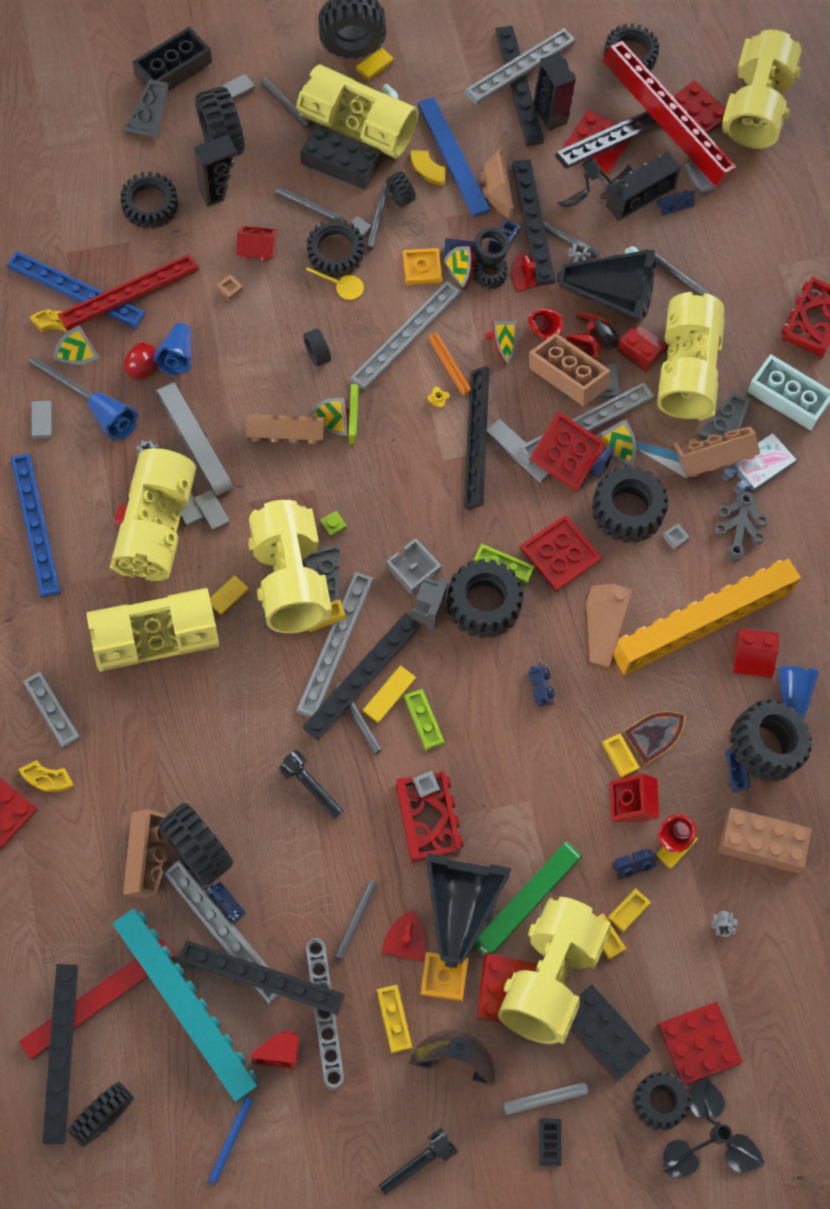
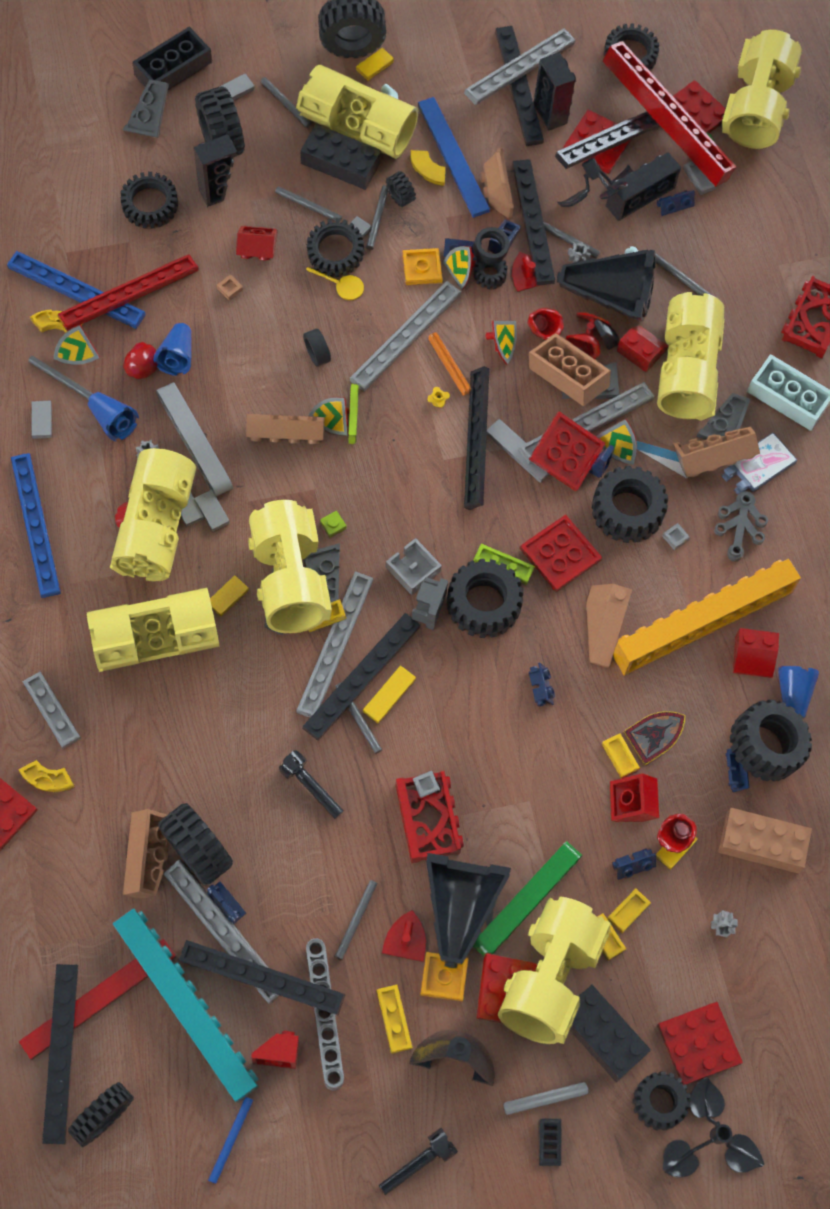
lime tile [404,688,445,751] -> none

